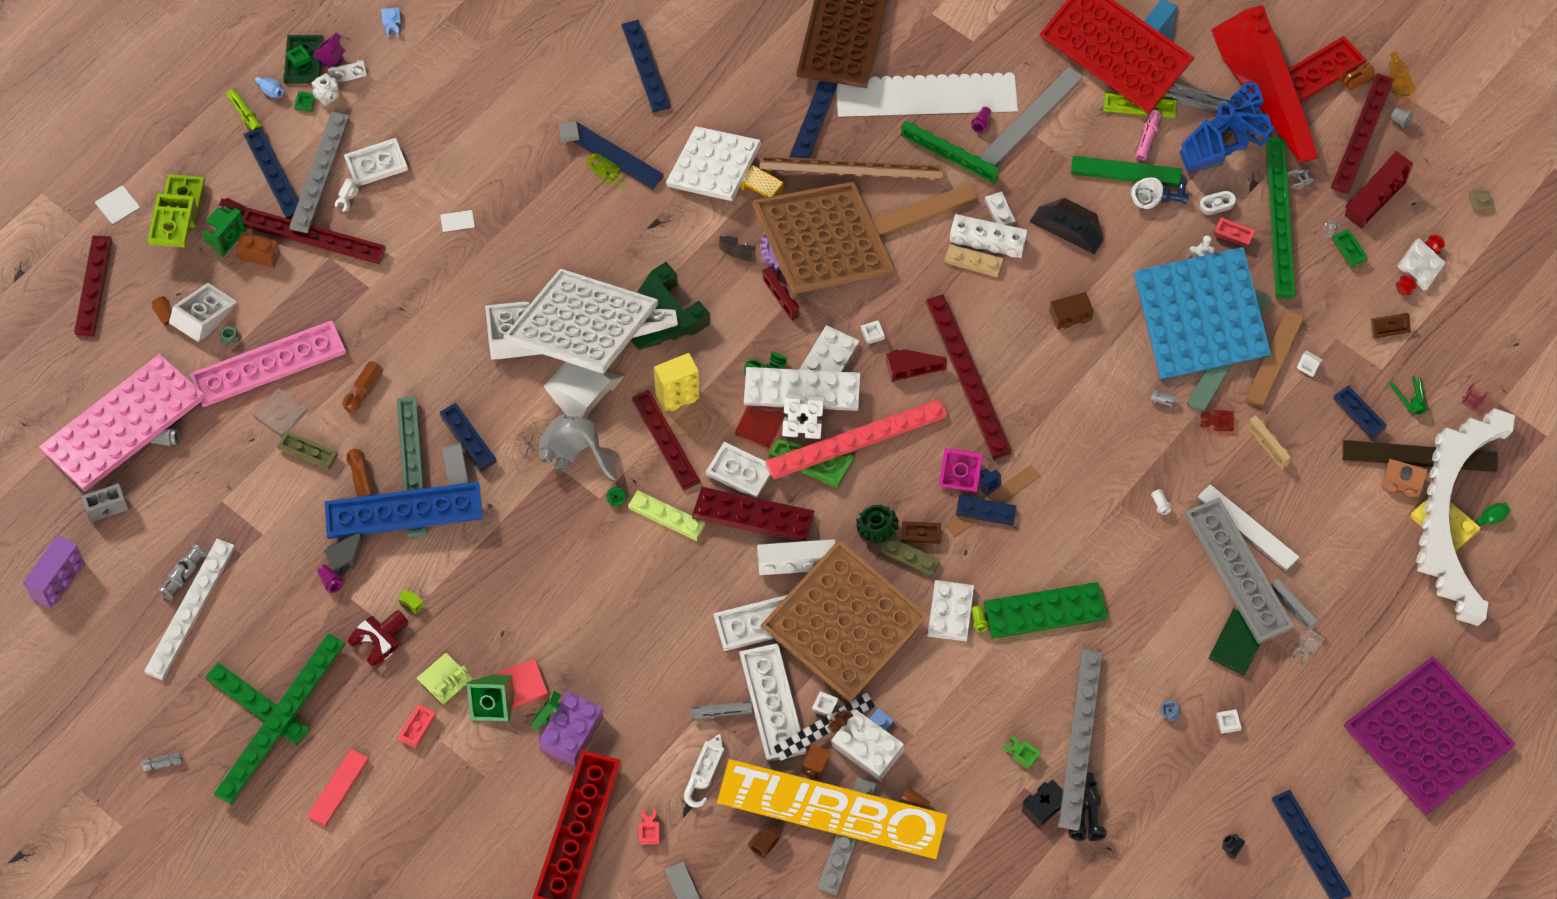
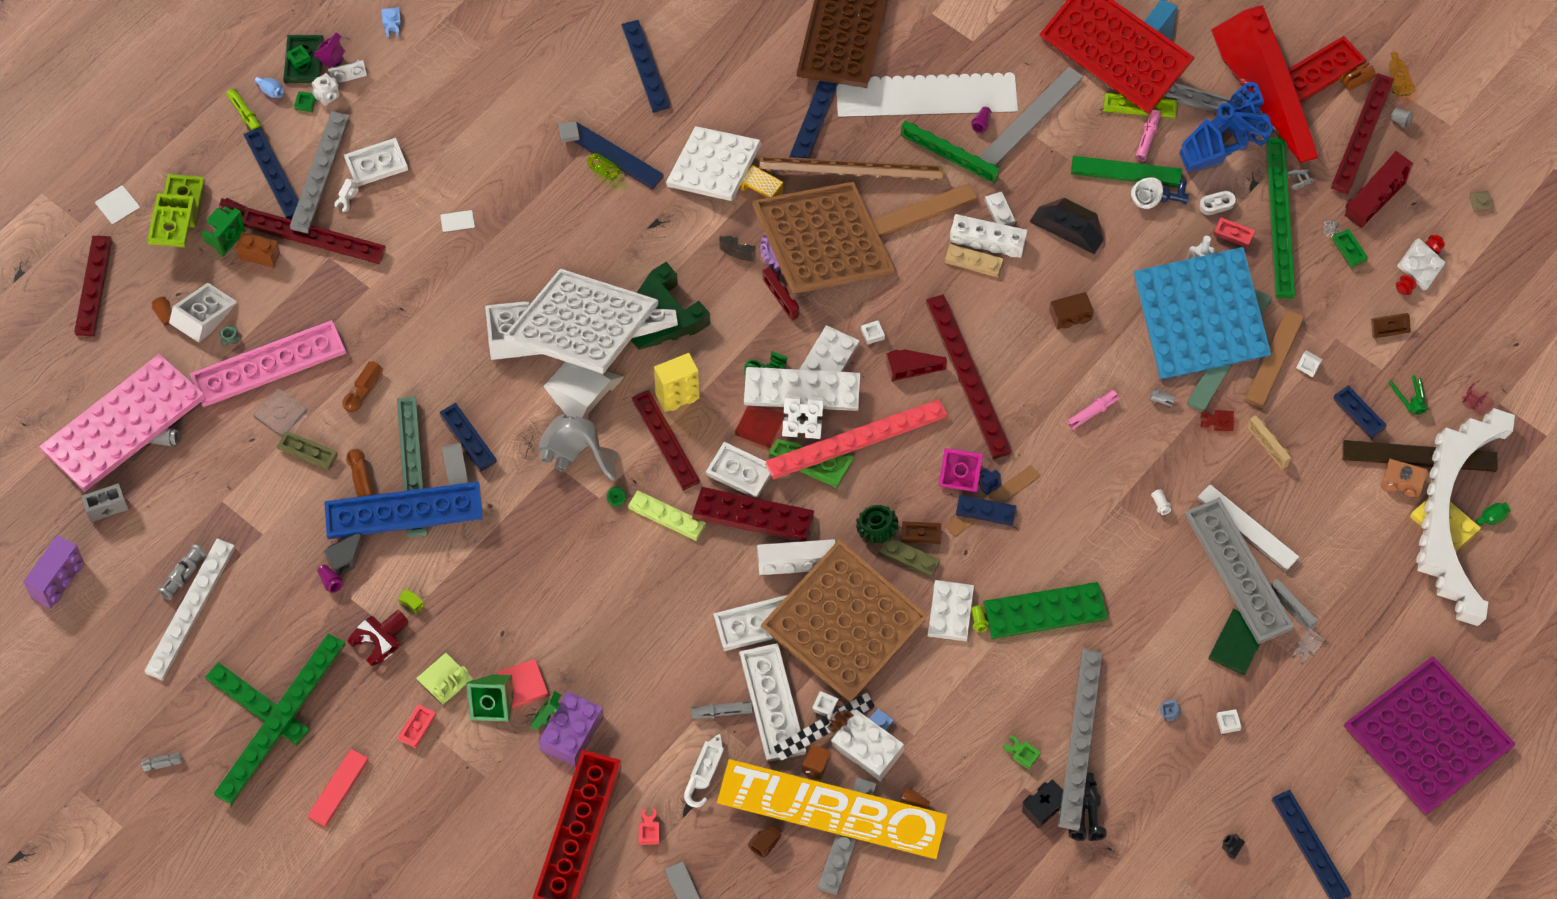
none -> bright pink pin [1067,390,1119,430]

